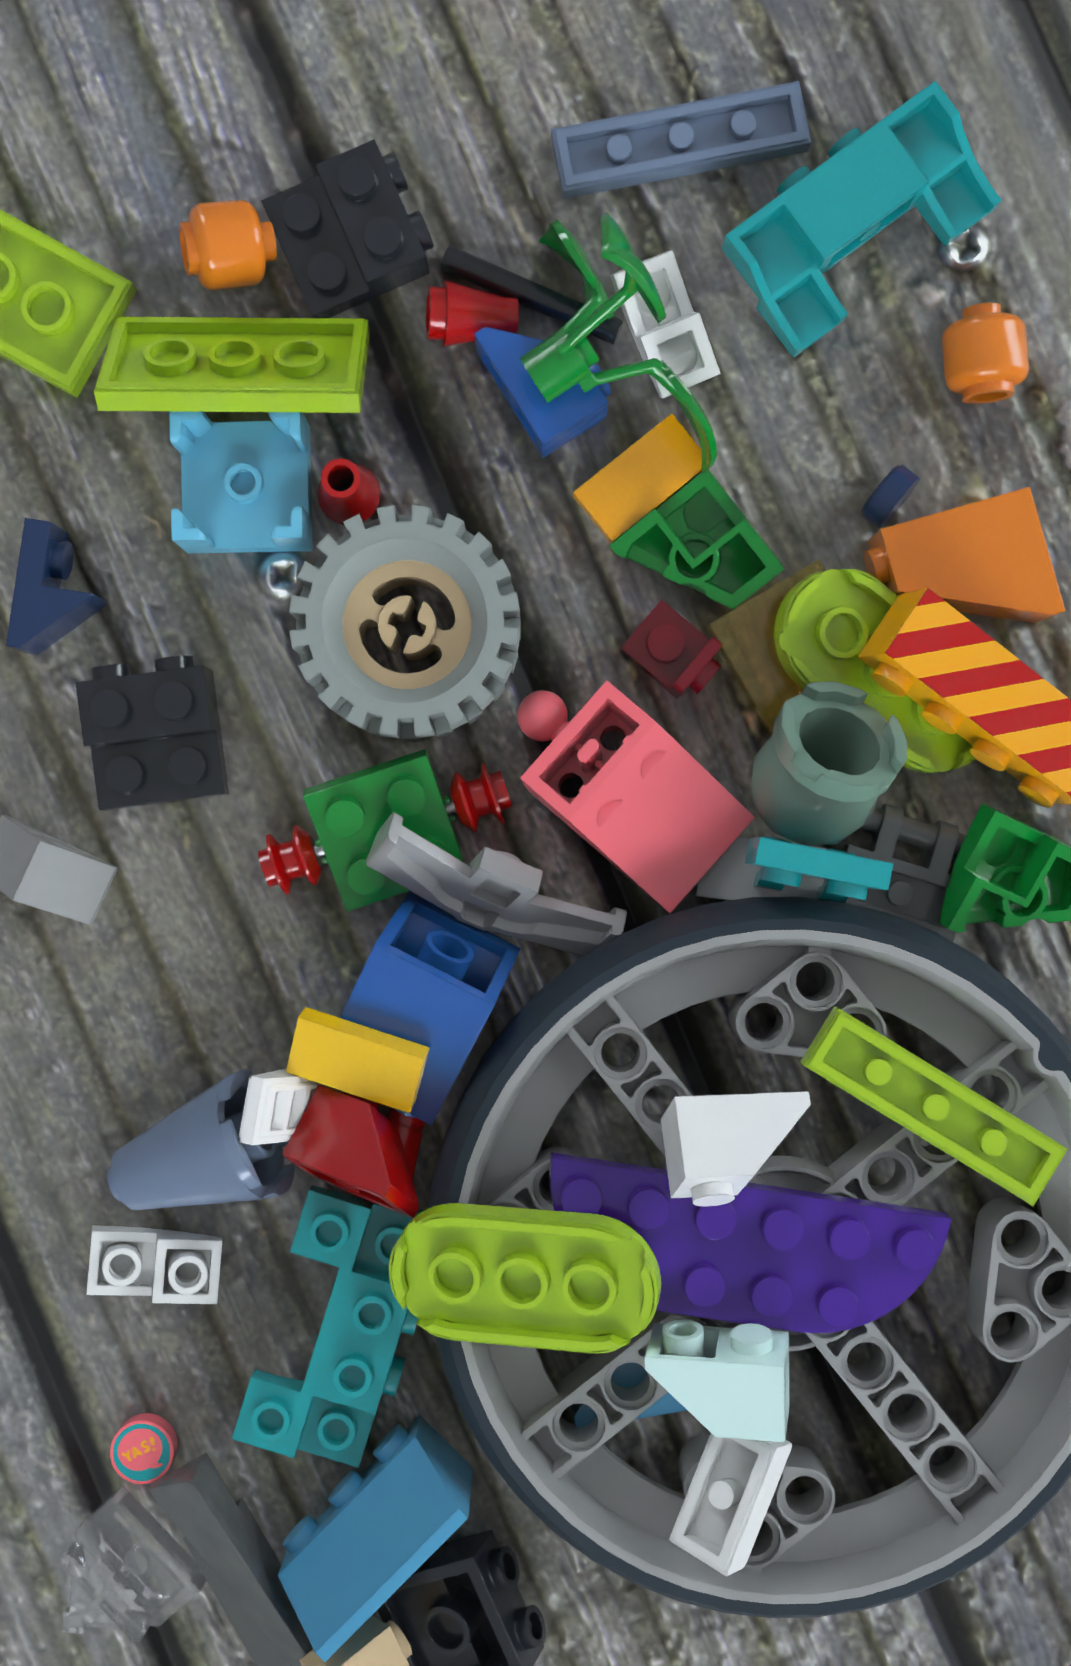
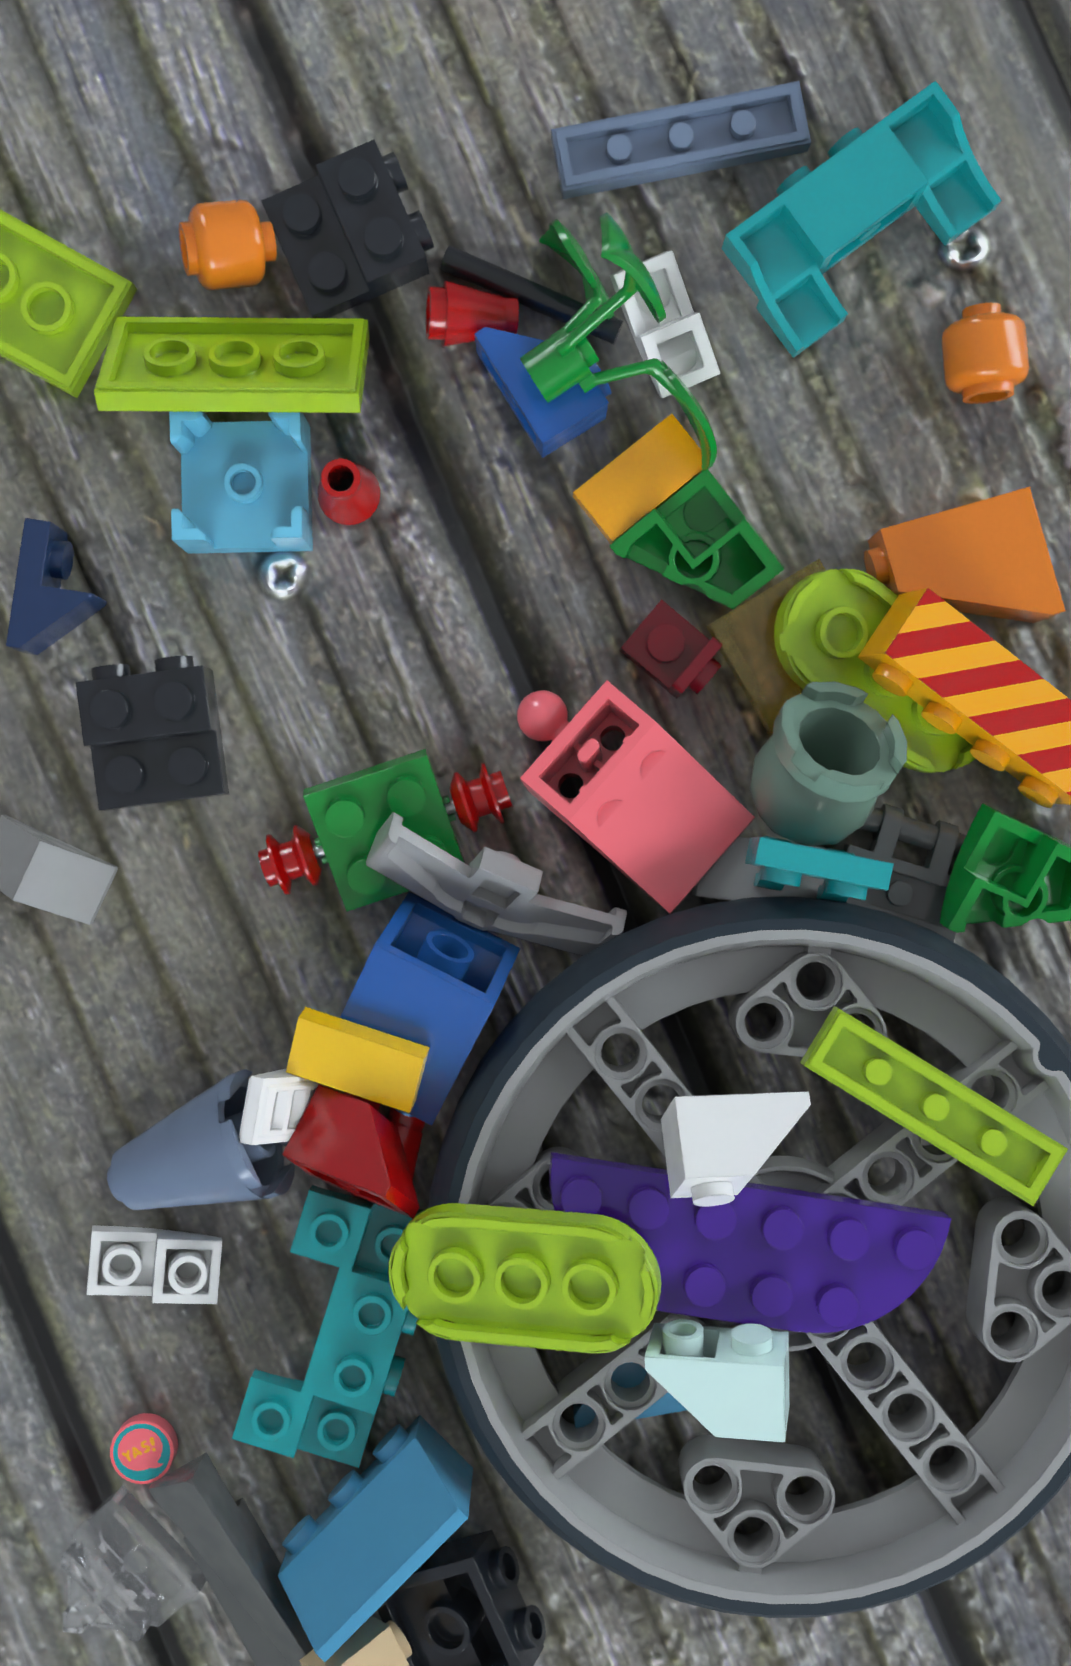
light grey wheel [289,505,521,742] -> none
white slope [669,1433,793,1576] -> none
dark blue tile [861,464,920,529] -> none

